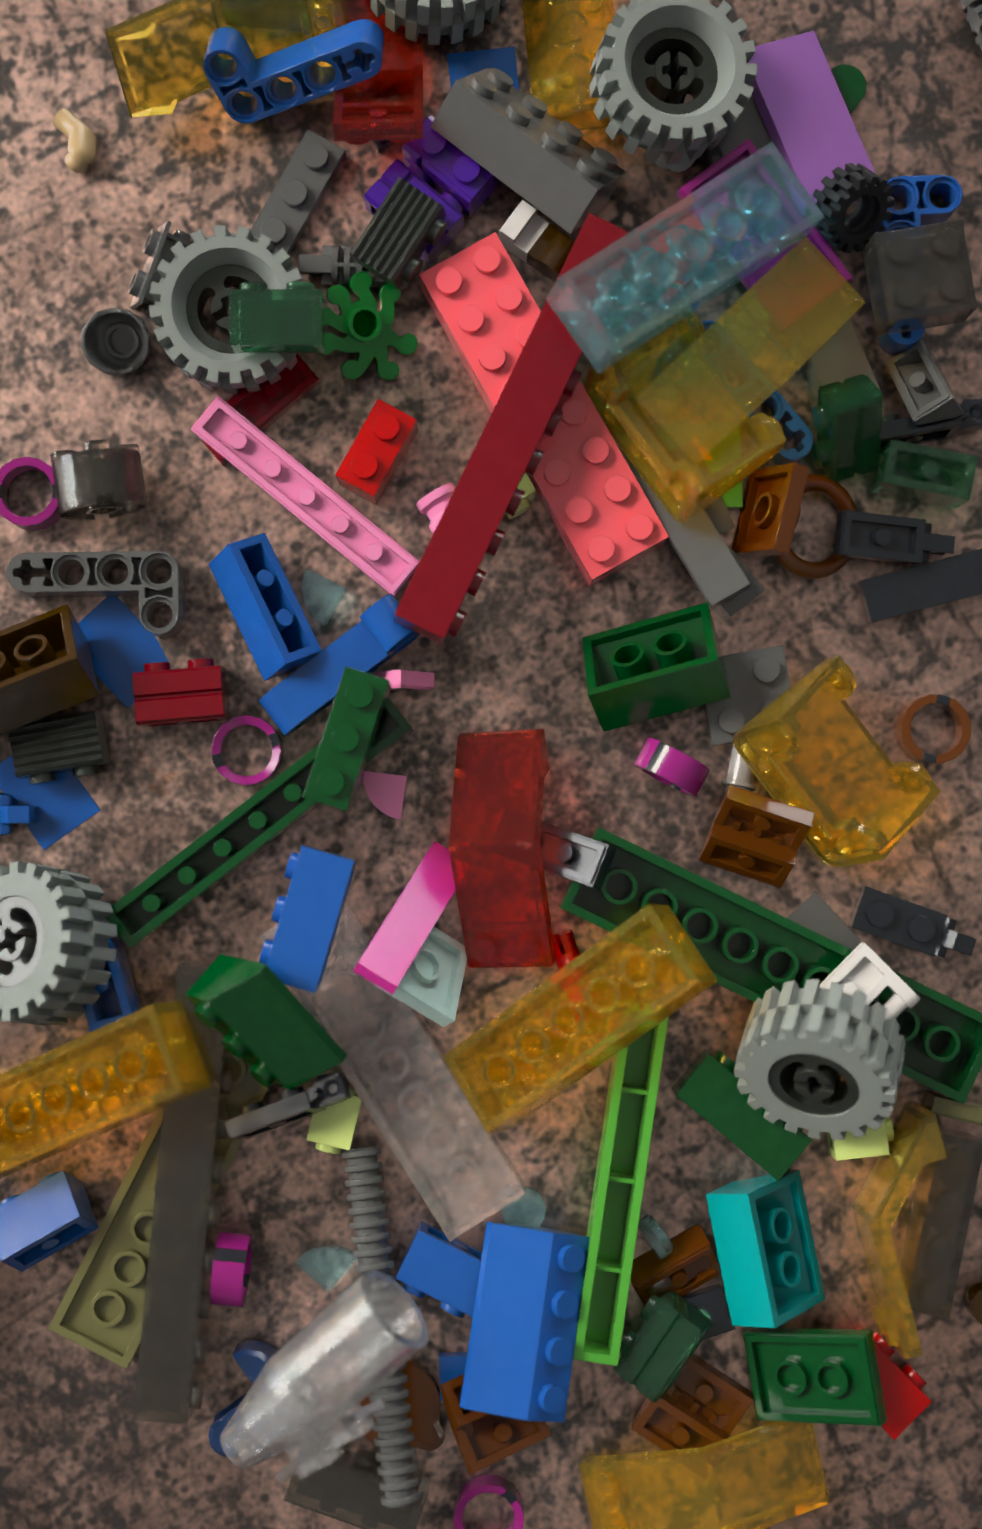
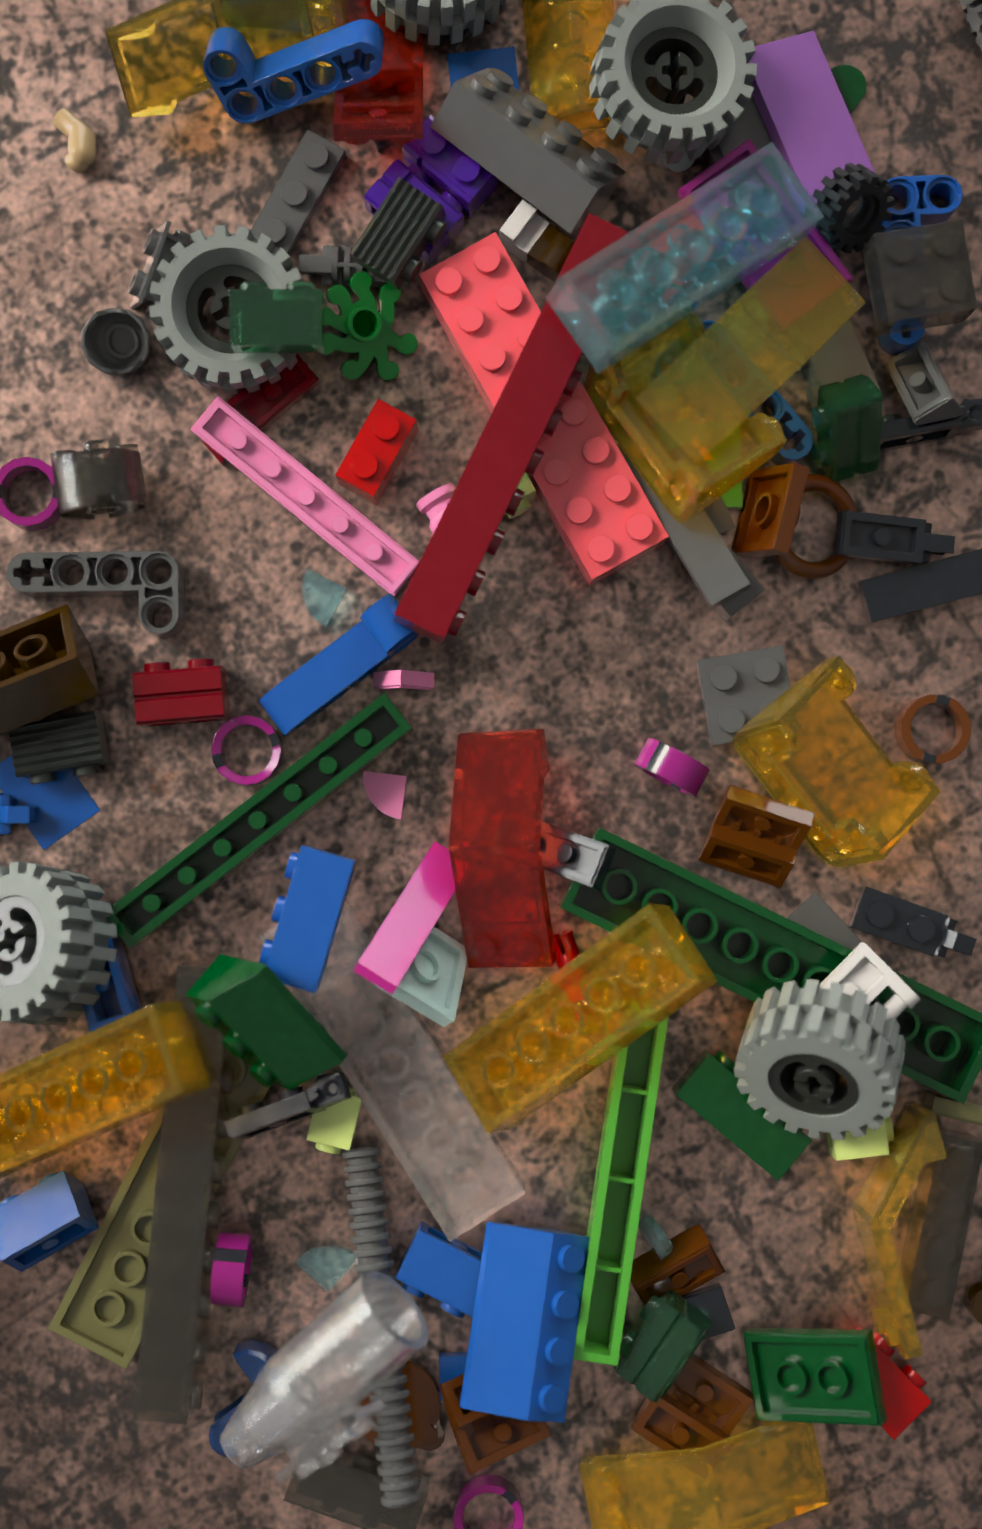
blue sticker [78,597,172,708] -> none
blue brick [208,533,322,681] -> none
dark green brick [303,666,392,812] -> none
clear light blue tile [502,1185,546,1227] -> none
dark green slope [582,602,731,732] -> none
teal slope [706,1170,825,1328] -> none
light grey pin [721,742,760,794] -> none
clear green brick [872,439,978,509] -> none

